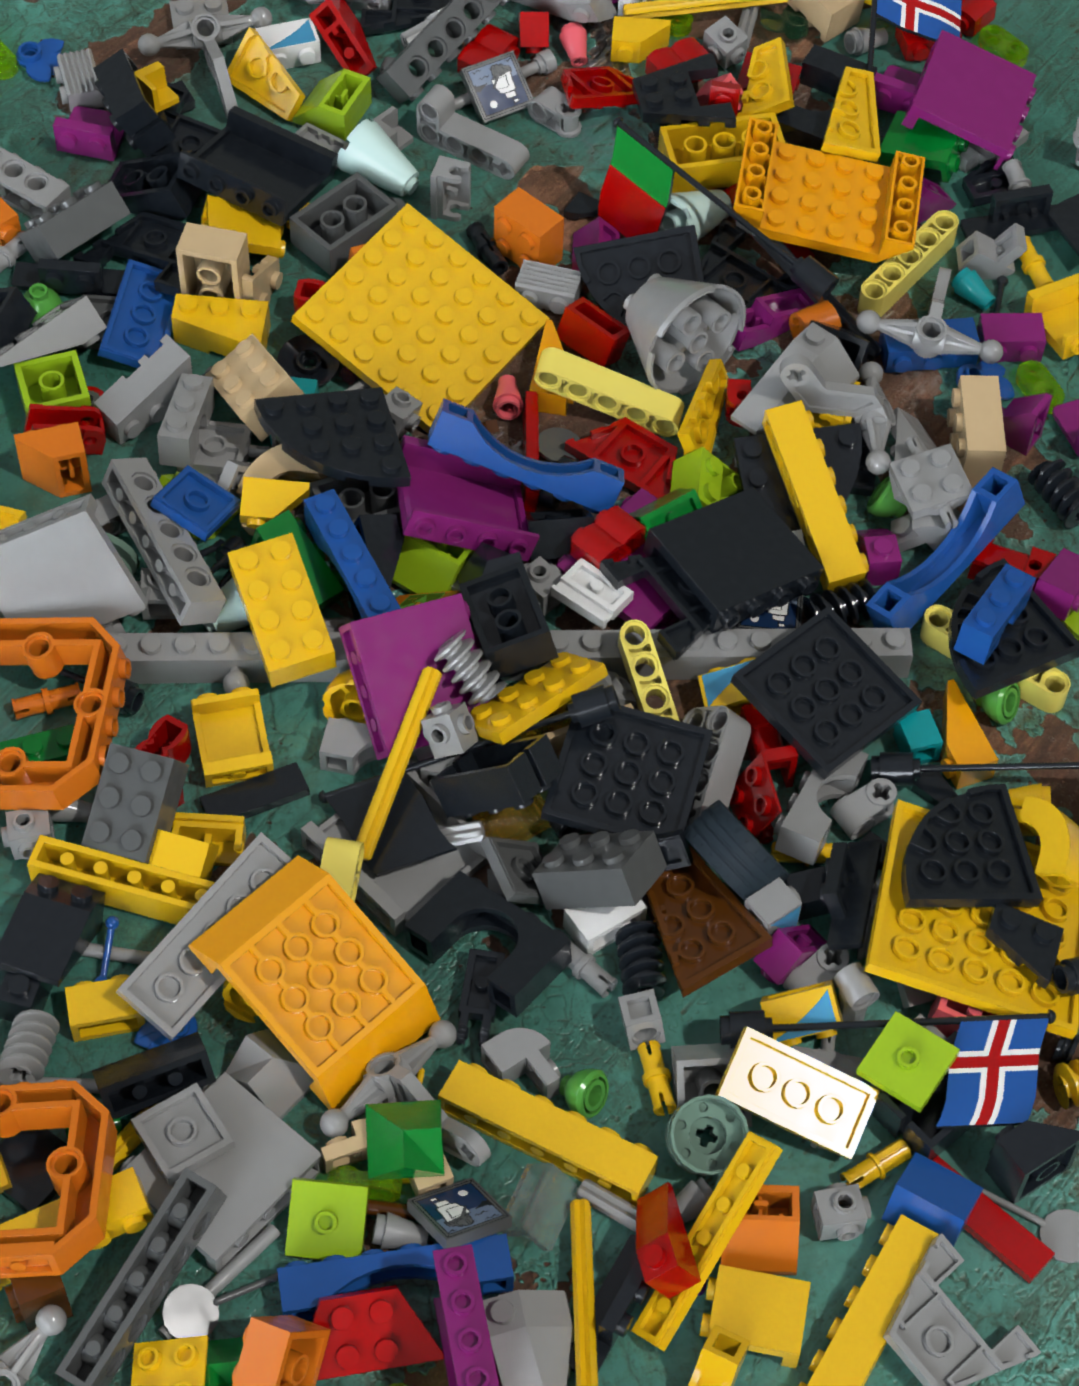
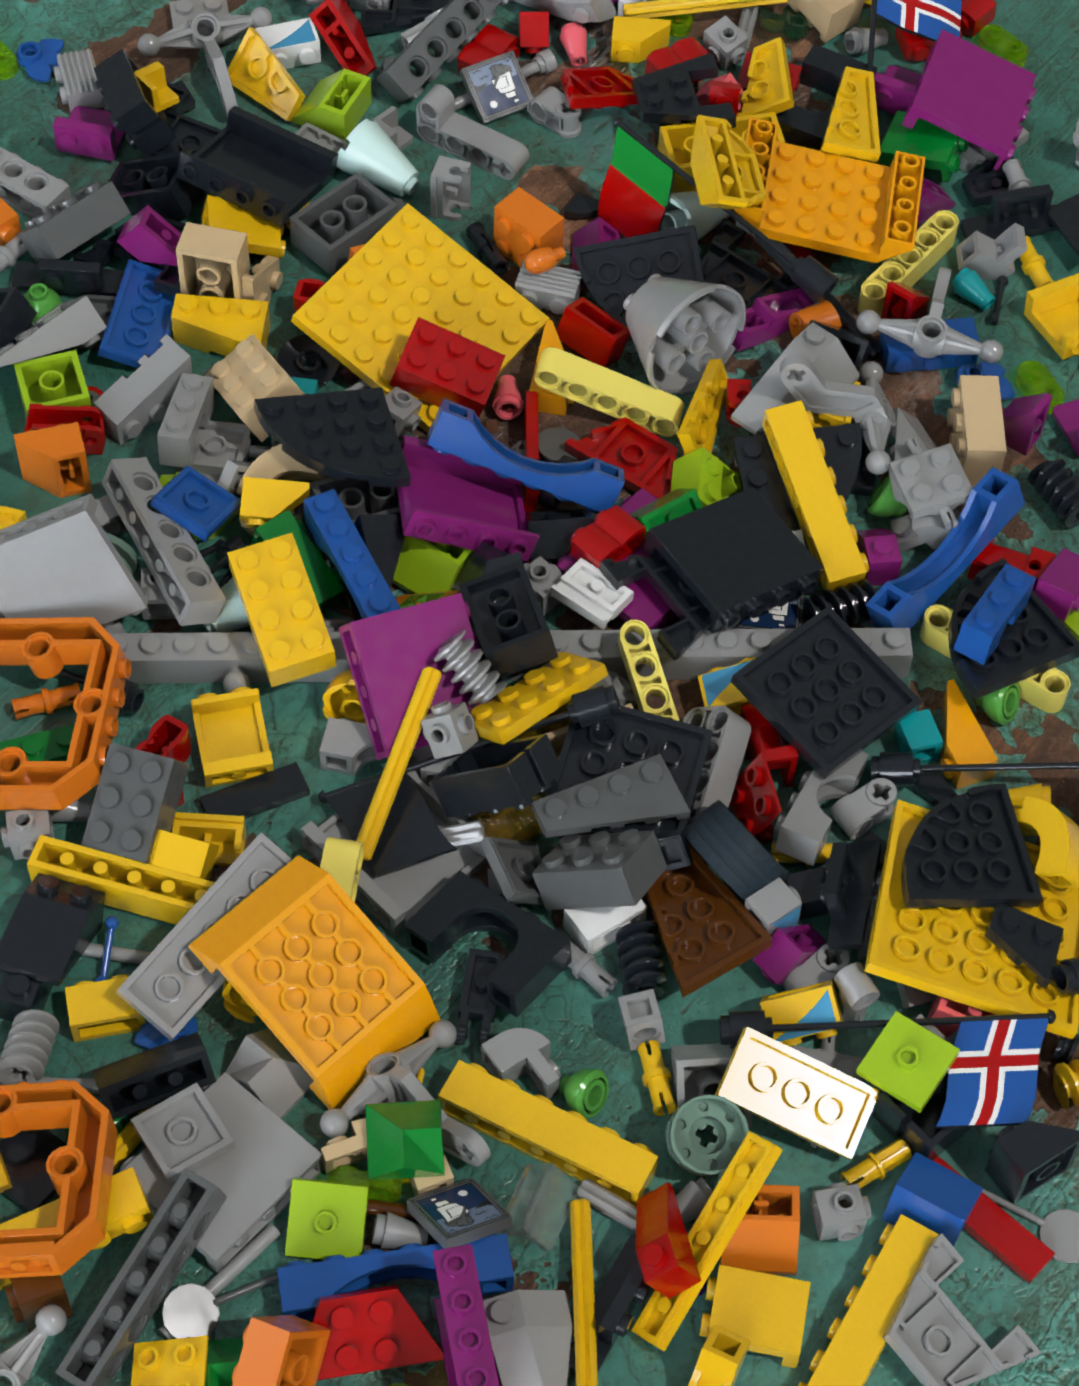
magenta brick [977,313,1046,363] -> none
none -> magenta slope [117,205,182,266]
none -> red brick [389,317,506,418]
none -> orange cylinder [524,246,566,275]
none -> dark grey wing [531,754,691,838]
none -> yellow wedge [690,115,767,210]
none -> red slope [881,281,929,319]

